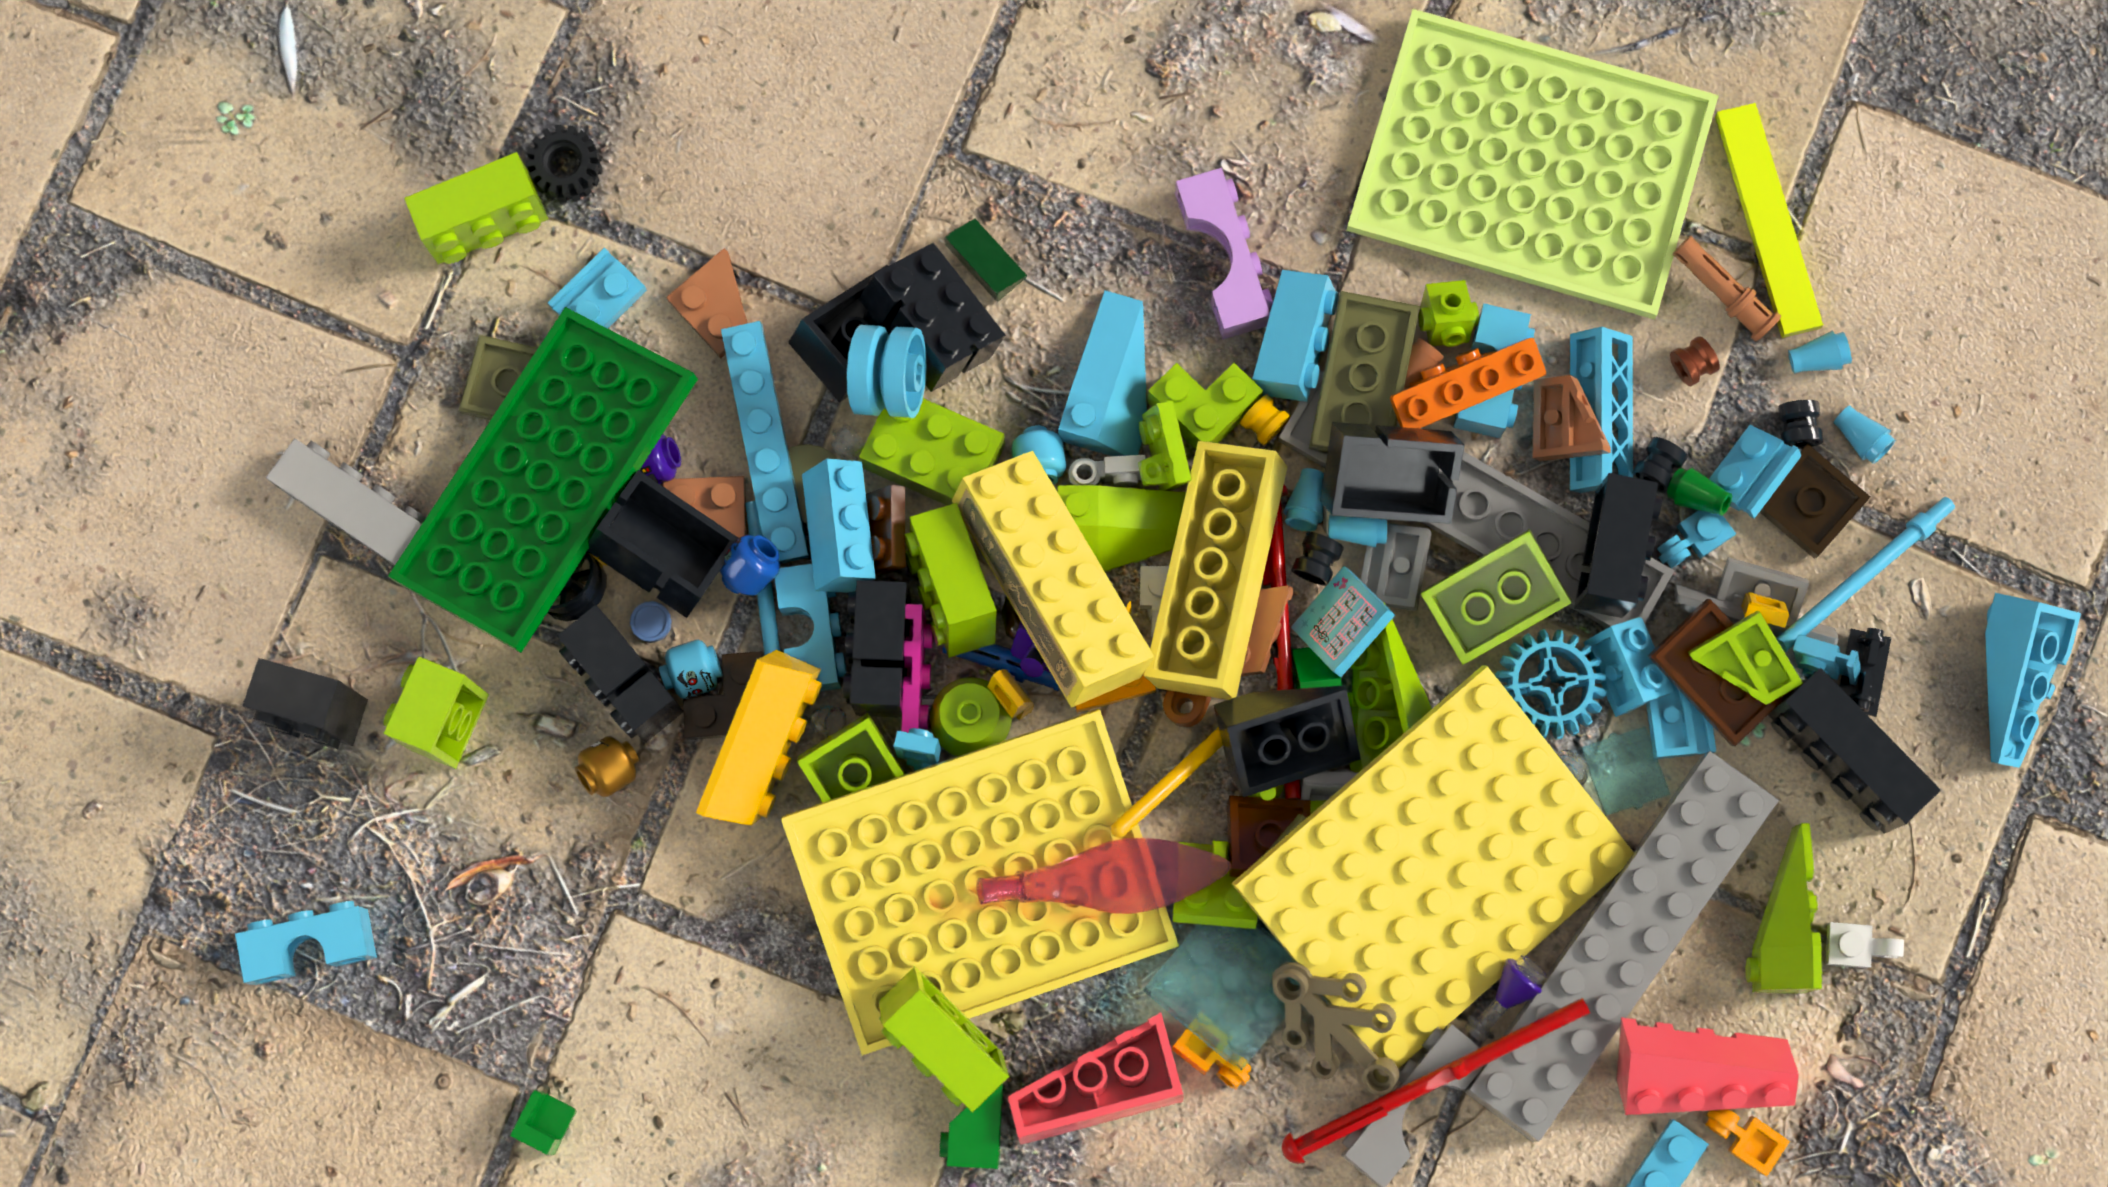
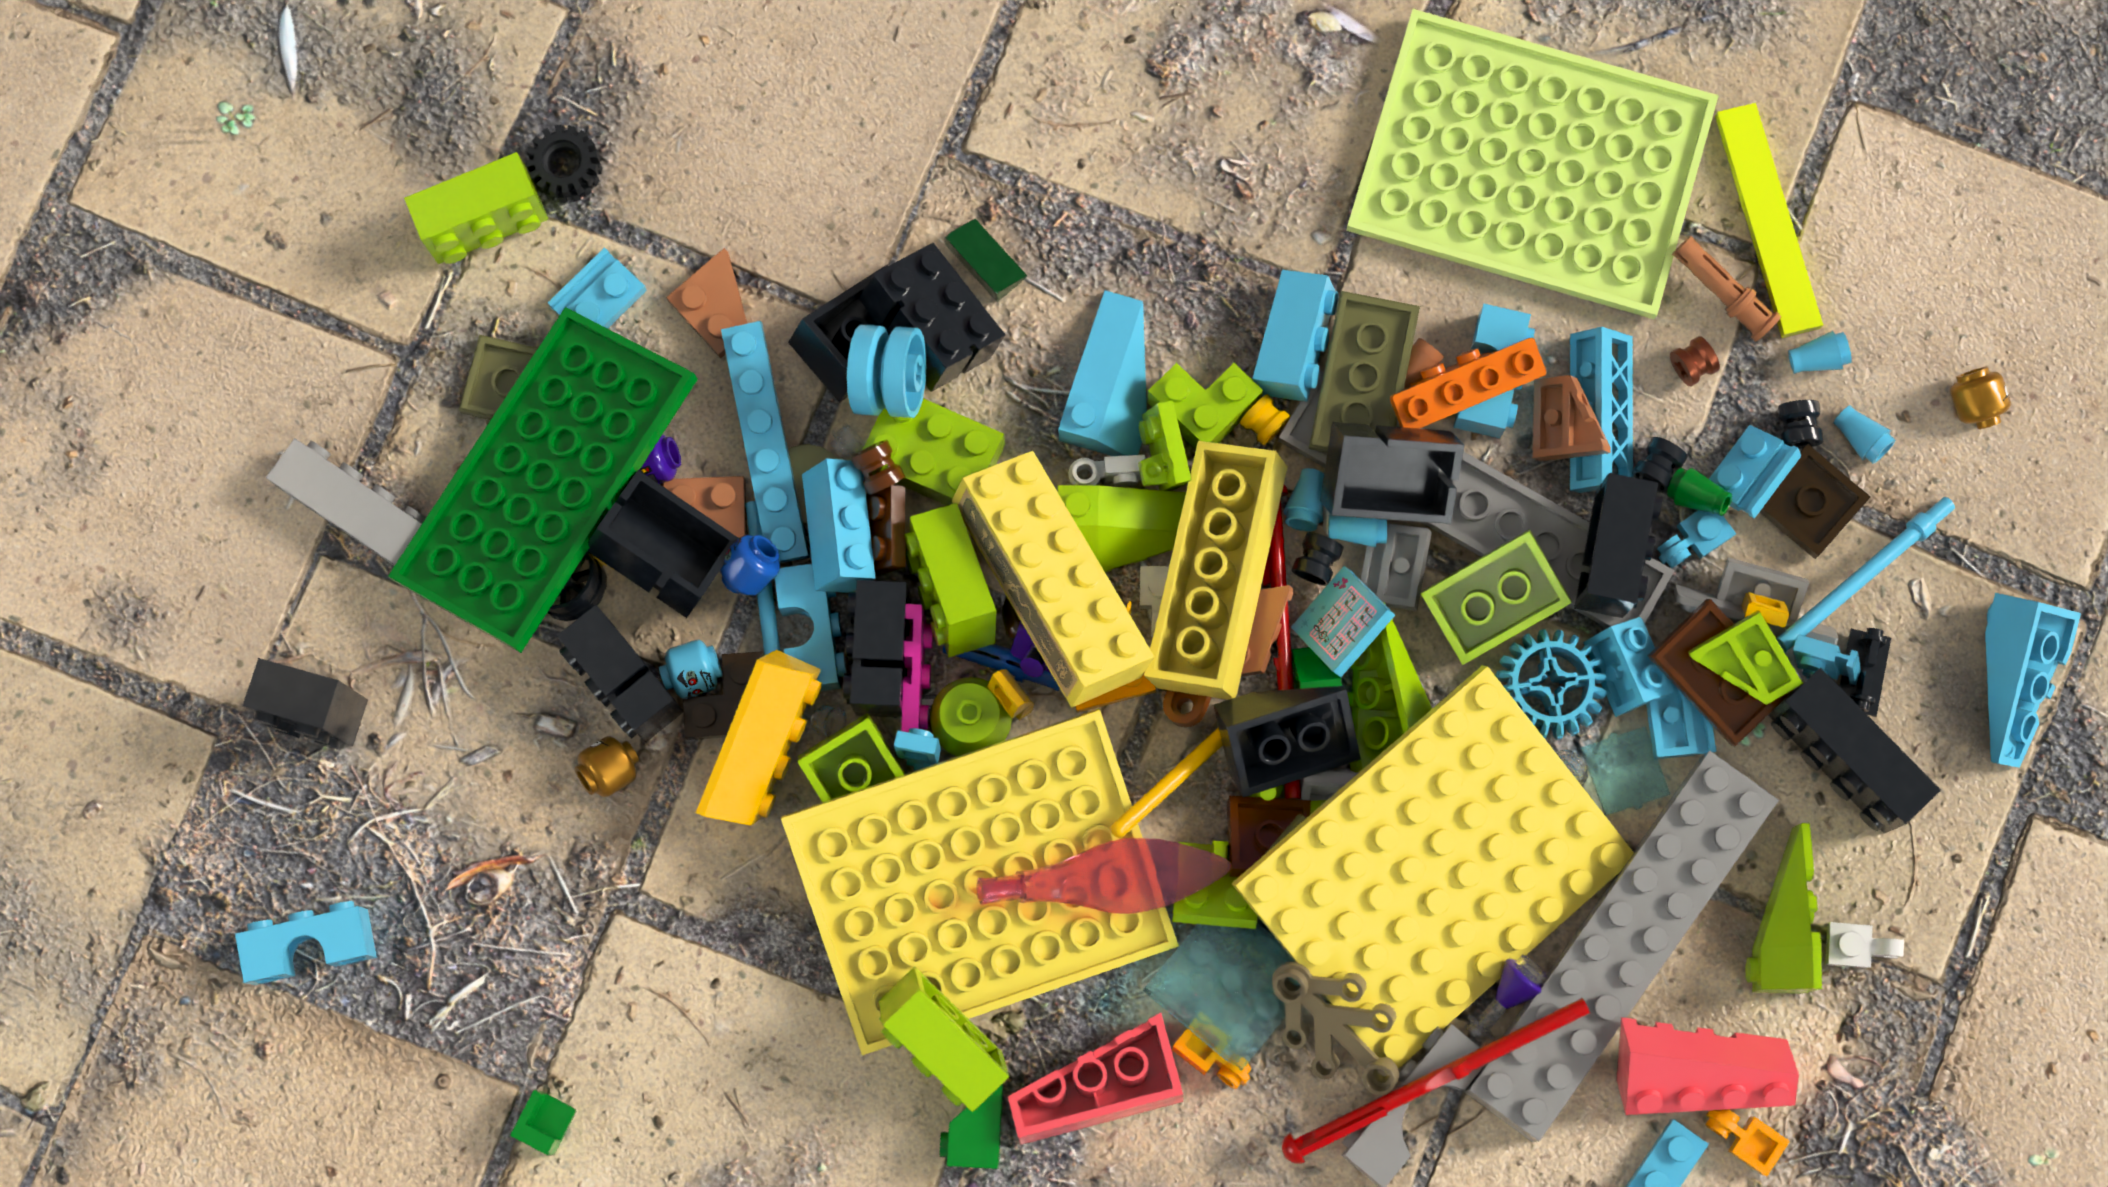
lime brick [383,656,489,769] -> none
medium blue piece [630,601,672,643] -> none
medium azure head [1011,425,1066,485] -> none
lavender arch [1175,168,1273,340] -> none
lime brick [1418,280,1479,347] -> none
none -> reddish brown wheel [850,440,905,495]
none -> pearl gold head [1950,366,2011,429]

